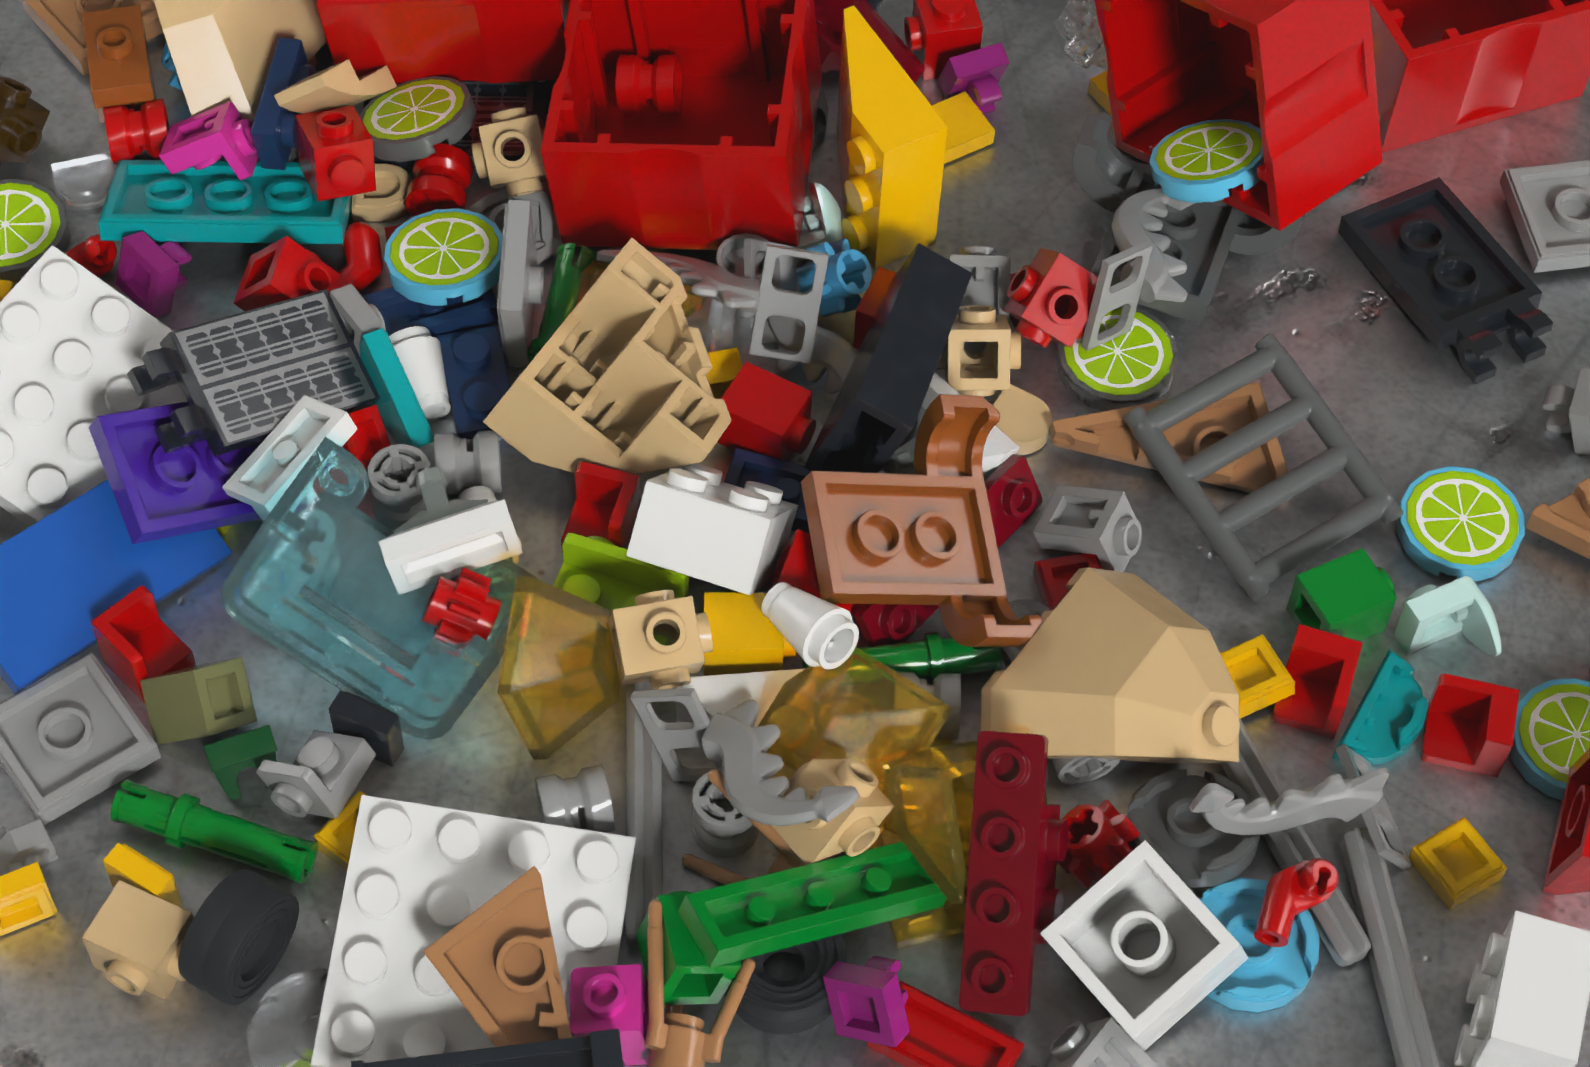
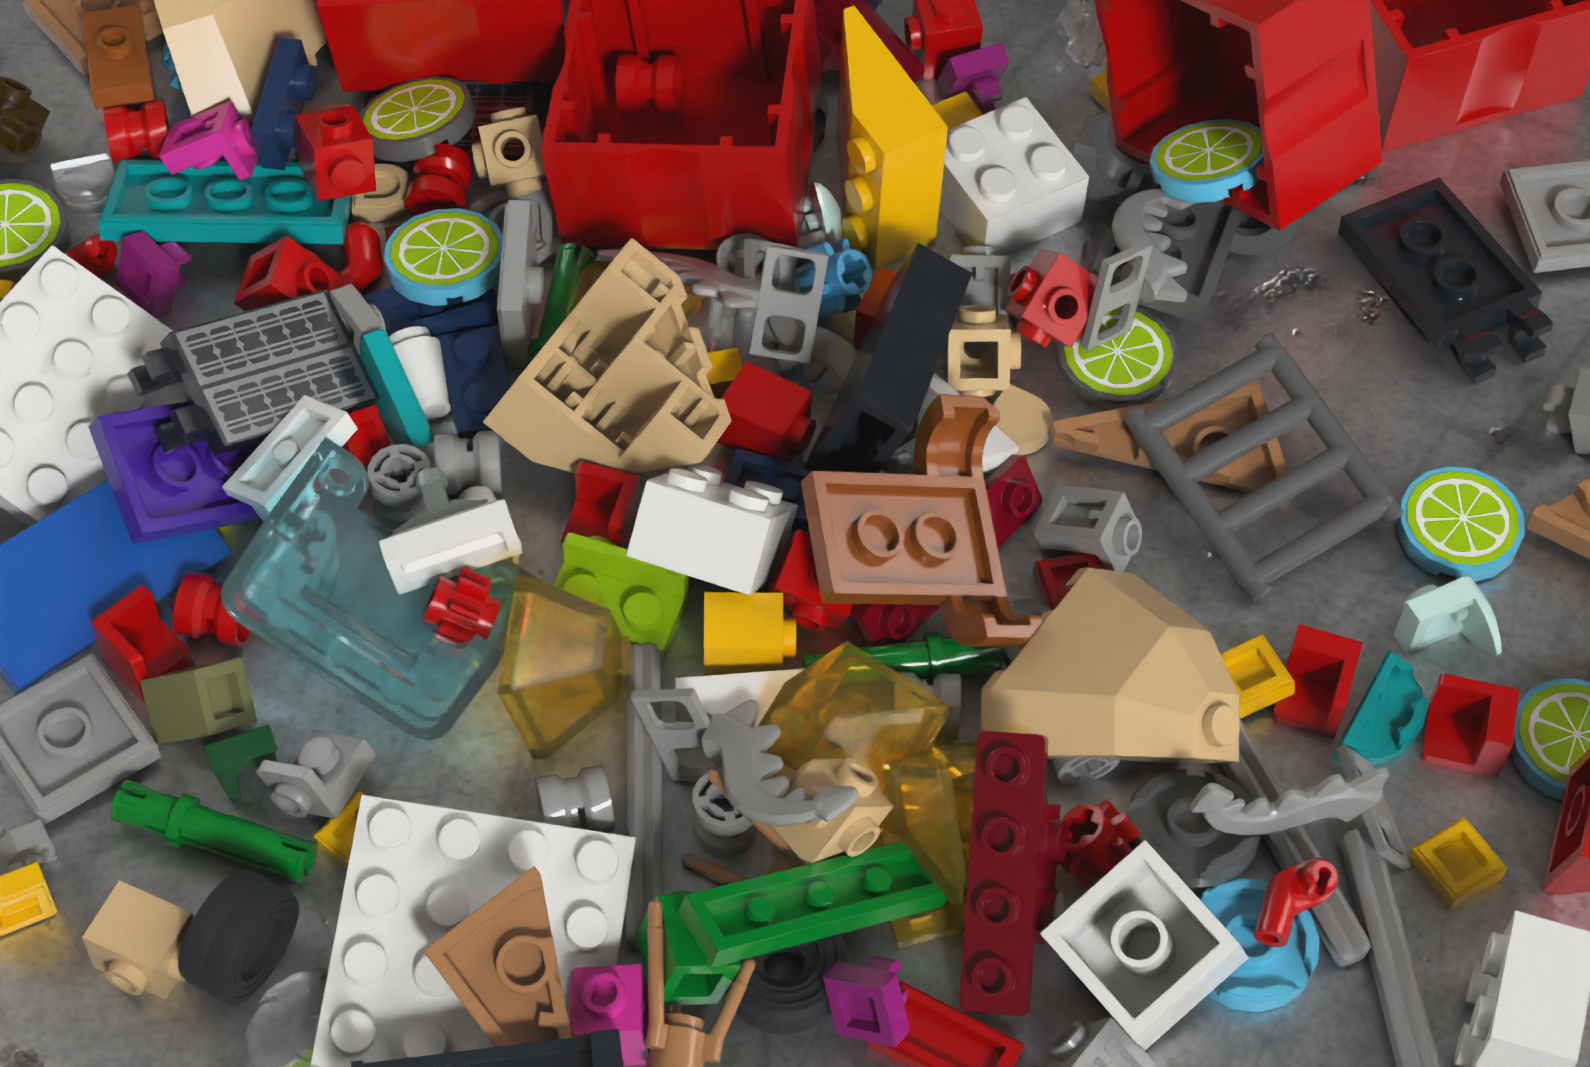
yellow tile [103,842,183,908] -> none
tan slope [274,59,397,114] -> none
black tile [328,690,404,767] -> none
tan brick [608,590,713,690] -> none
white cone [761,582,859,669] -> none
green brick [1286,548,1397,641] -> none
none -> red wheel [173,571,253,647]
none -> white brick [939,97,1089,256]

